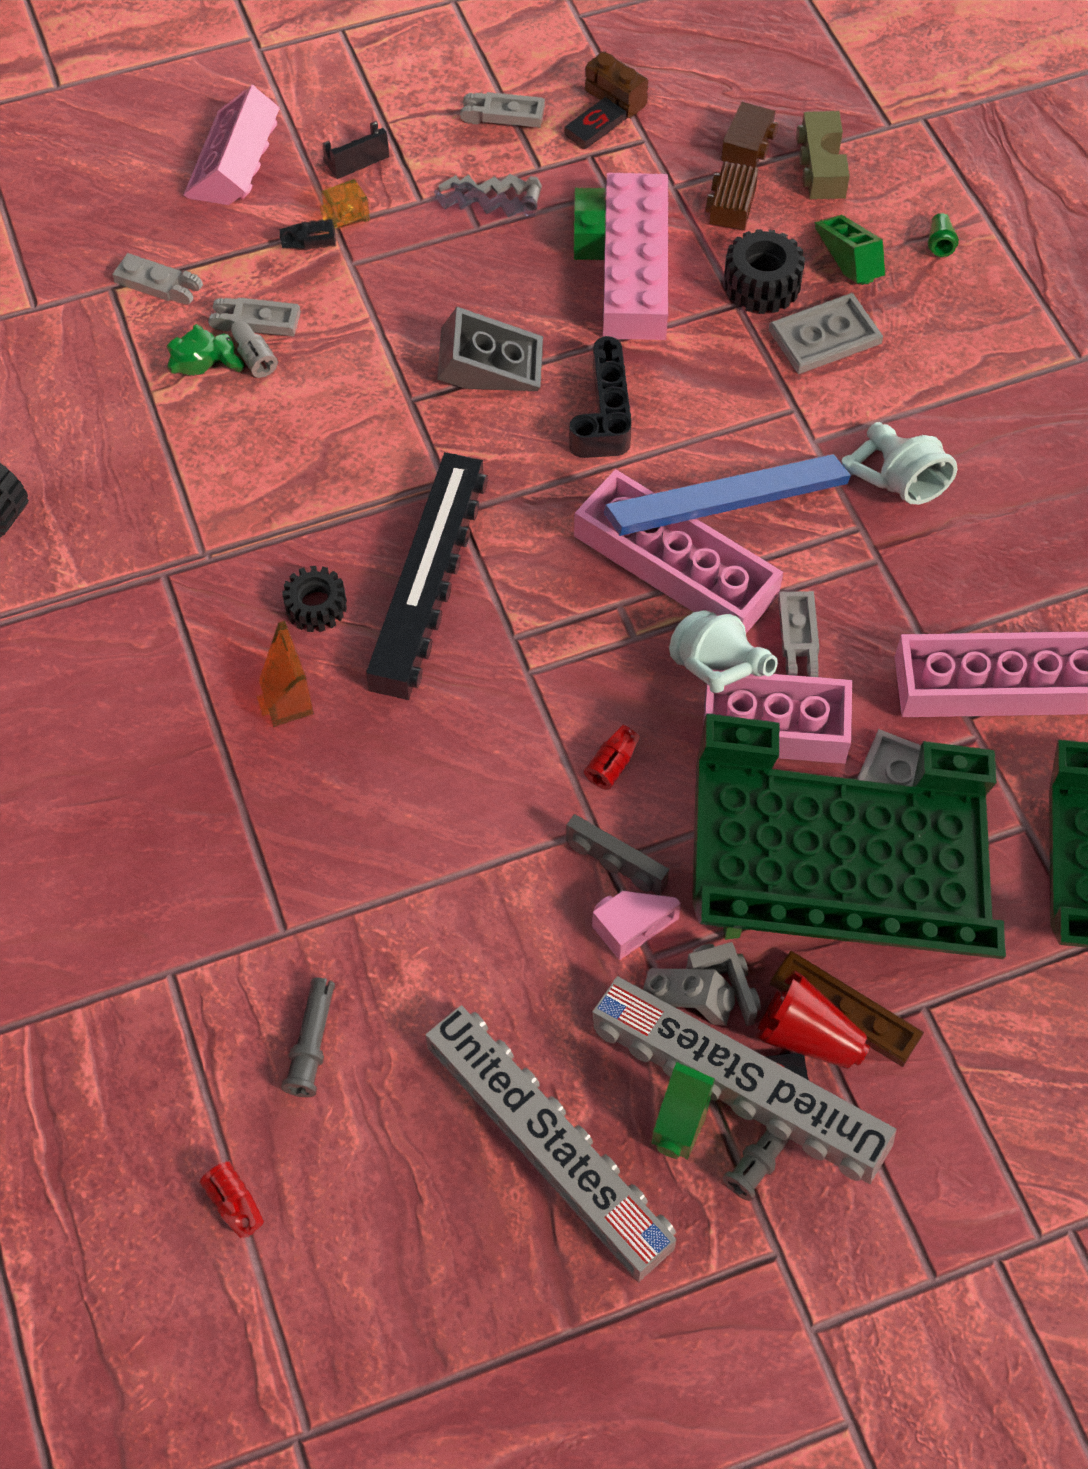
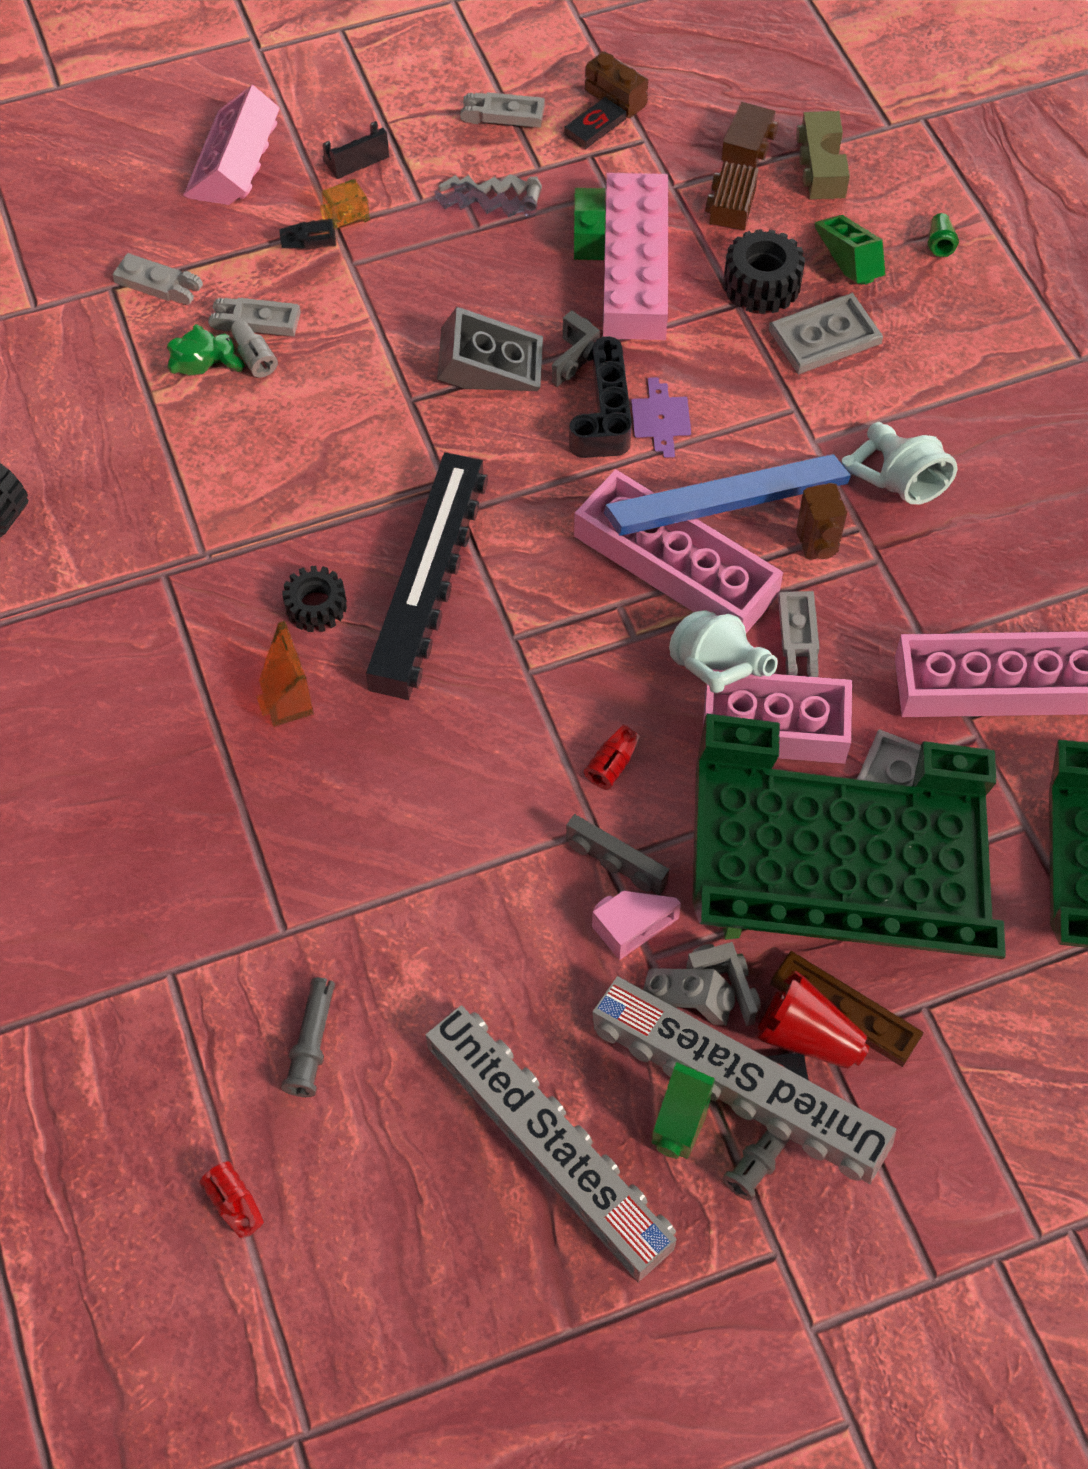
none -> dark grey bracket [552,310,600,387]
none -> medium lavender piece [631,377,691,458]
none -> reddish brown brick [796,483,847,560]

